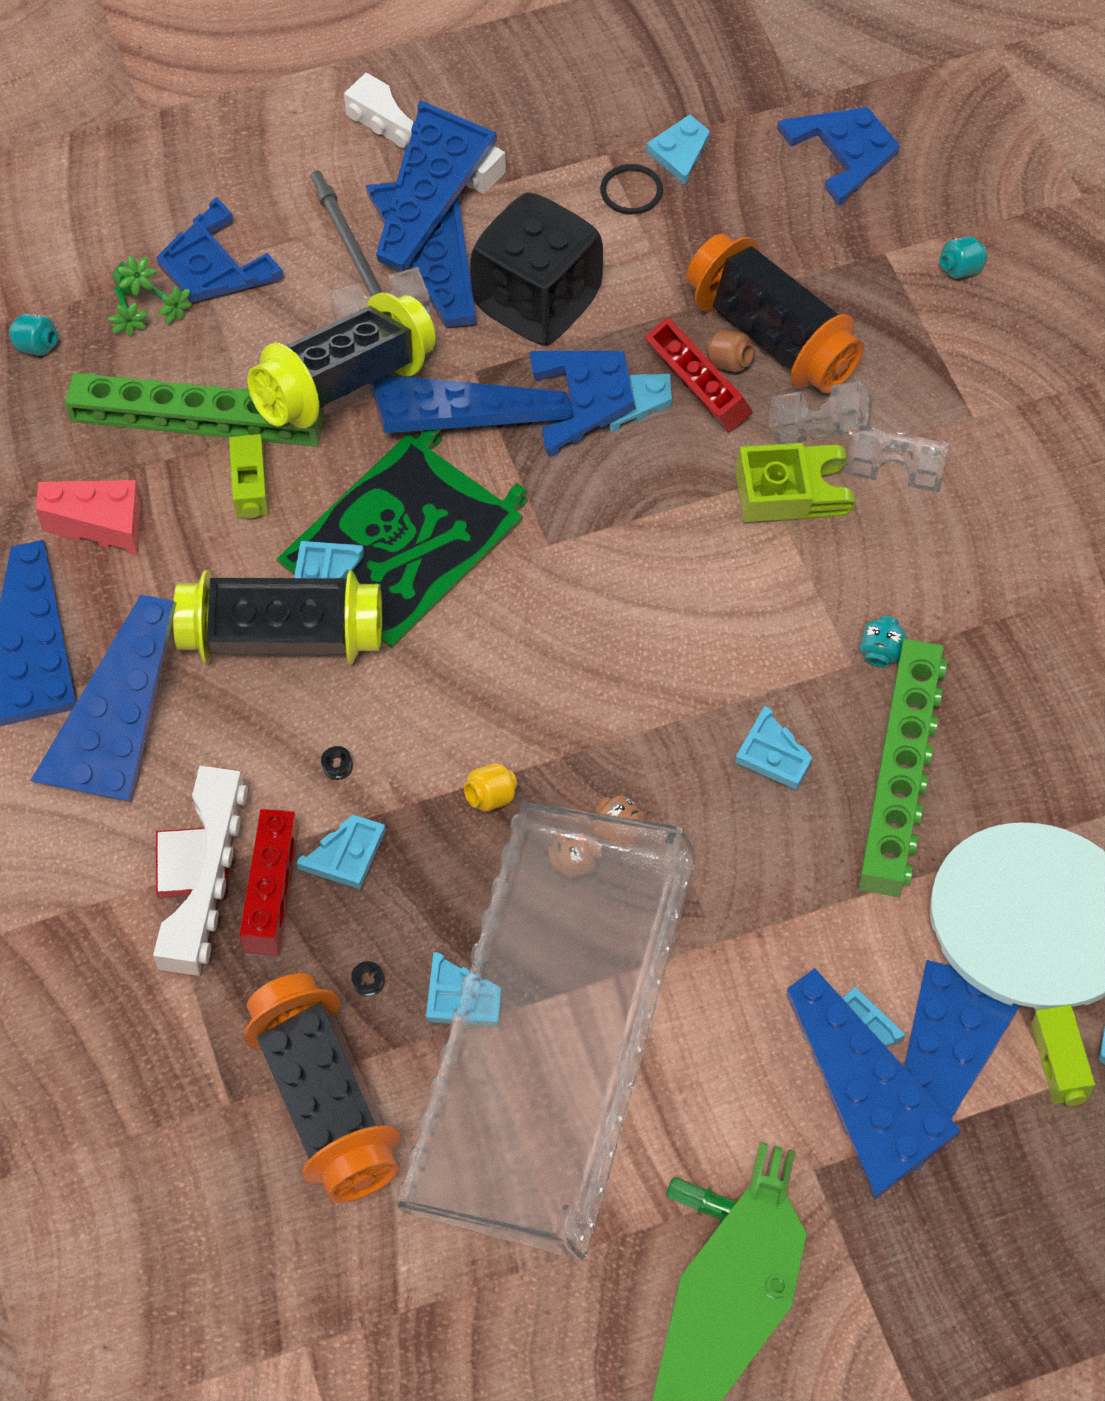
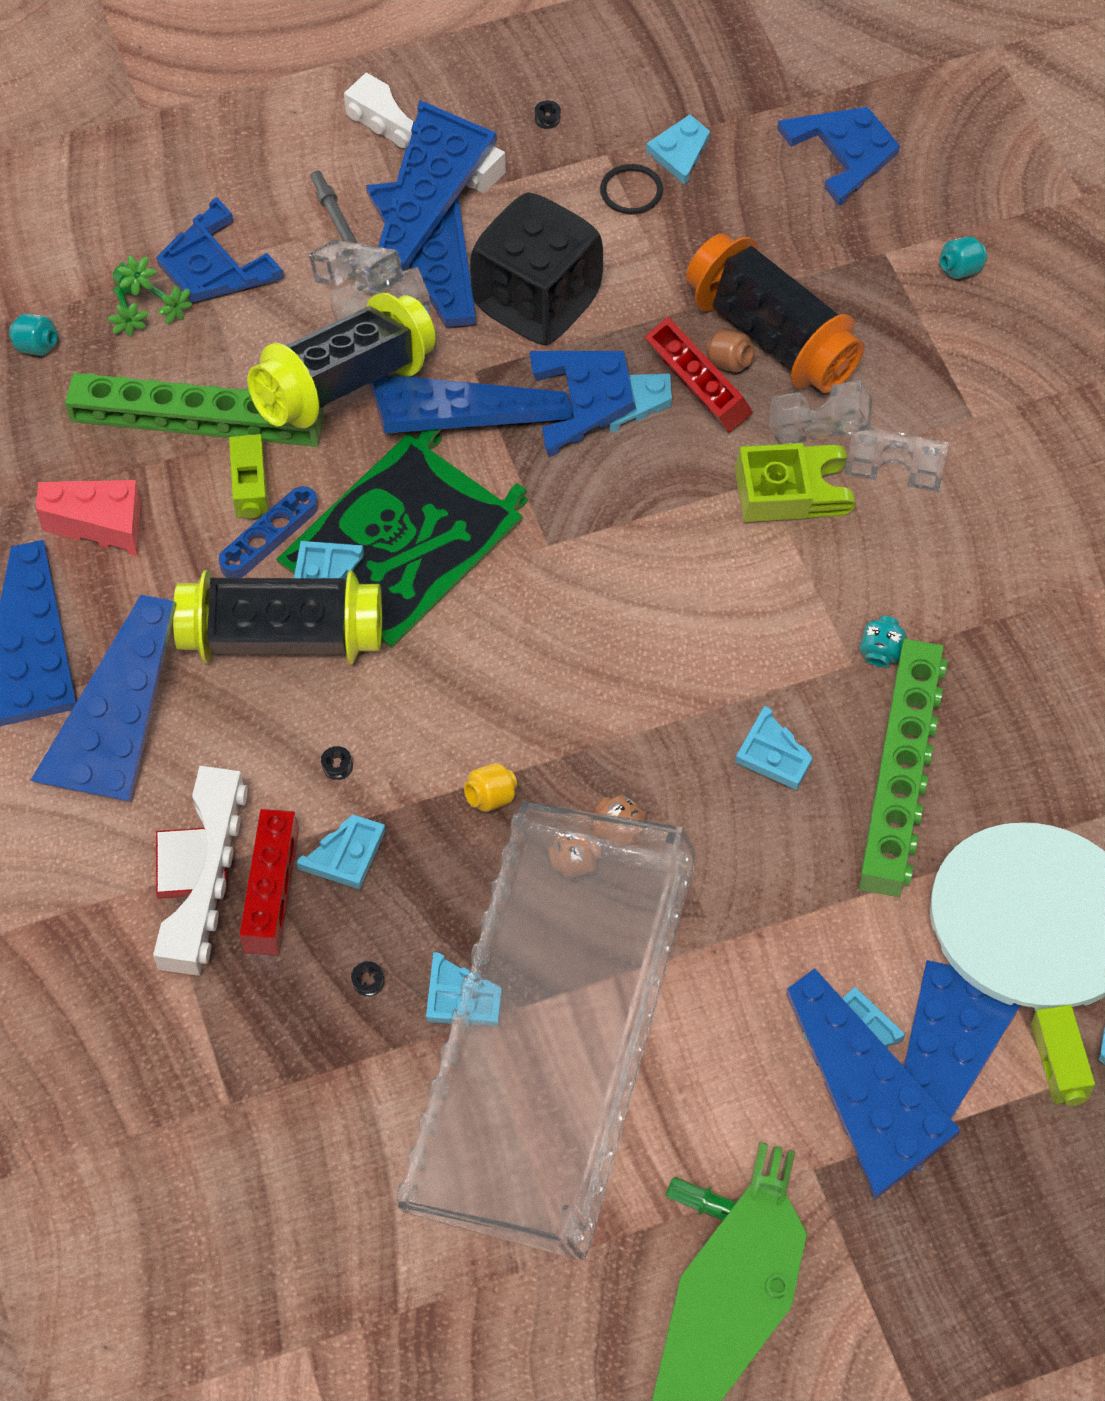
brick [243,973,401,1203] -> none
none -> blue beam [219,486,318,578]
none -> clear arch [308,239,404,294]
none -> black bush [535,100,561,129]

